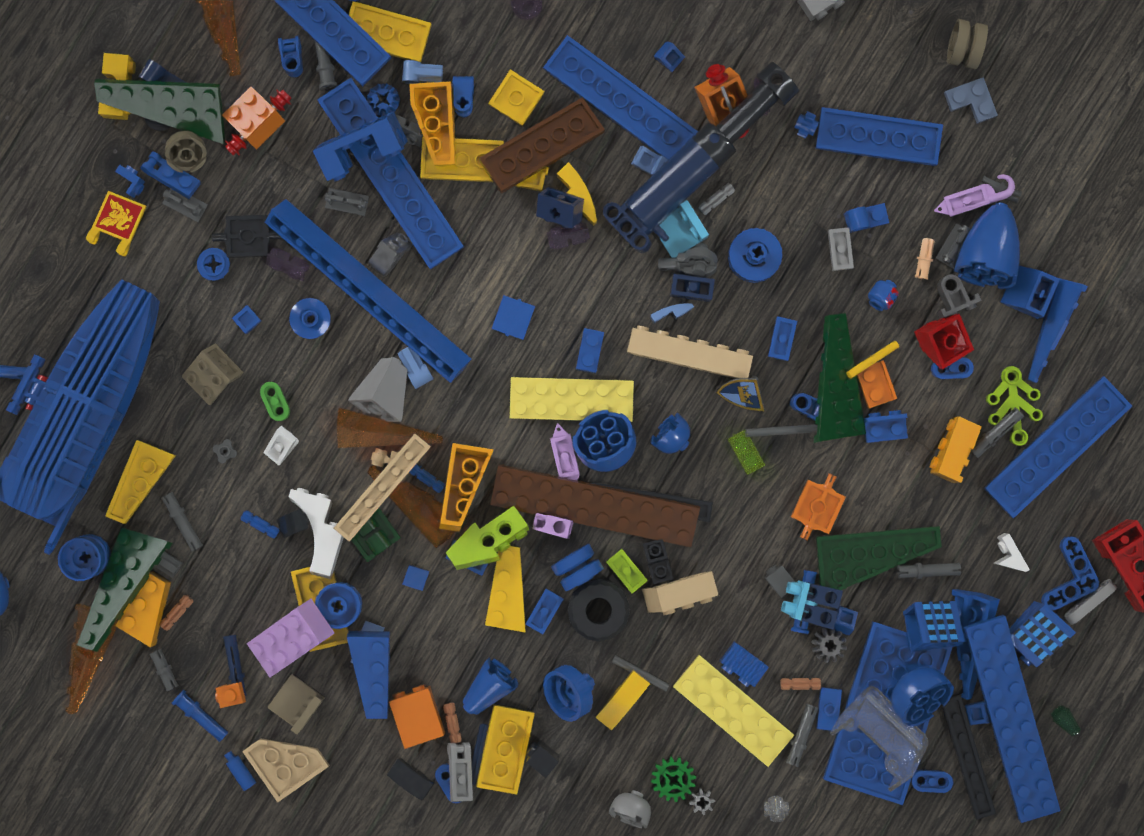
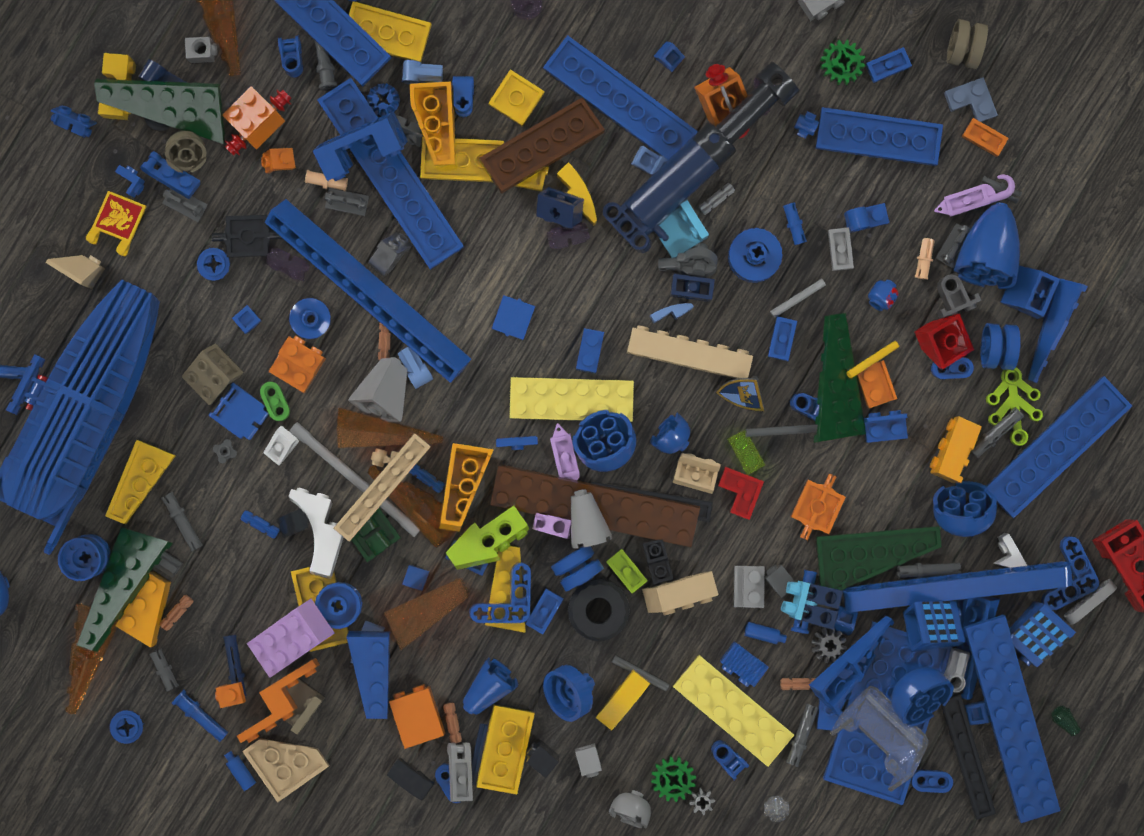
none -> tan slope [46,255,105,289]
none -> blue hinge [51,106,97,137]
none -> blue gear [110,710,144,744]
none -> light grey brick [185,37,217,63]
none -> blue plate [209,382,269,440]
none -> orange bracket [237,658,320,743]
none -> orange bracket [261,148,296,173]
none -> orange plate [269,335,326,393]
none -> light grey piece [290,422,422,537]
none -> light nougat pin [305,170,348,191]
none -> nougat axle [378,323,391,360]
none -> clear orange wedge [384,577,470,650]
none -> blue beam [469,562,531,623]
none -> blue plate [496,436,538,450]
none -> light grey cone [571,489,612,548]
none -> light grey brick [575,743,602,778]
none -> tan bracket [673,453,721,494]
none -> blue piece [711,740,749,780]
none -> red plate [718,467,764,520]
none -> light grey plate [733,566,765,608]
none -> blue cylinder [744,622,787,644]
none -> light grey bar [770,279,826,318]
none -> blue pin [783,202,807,245]
none -> blue wedge [809,616,894,717]
none -> green gear [820,40,865,85]
none -> blue beam [843,562,1073,612]
none -> blue plate [865,47,912,83]
none -> blue cylinder [933,481,997,537]
none -> light grey piece [944,648,970,692]
none -> orange plate [962,118,1009,157]
none -> blue wheel [980,323,1020,370]

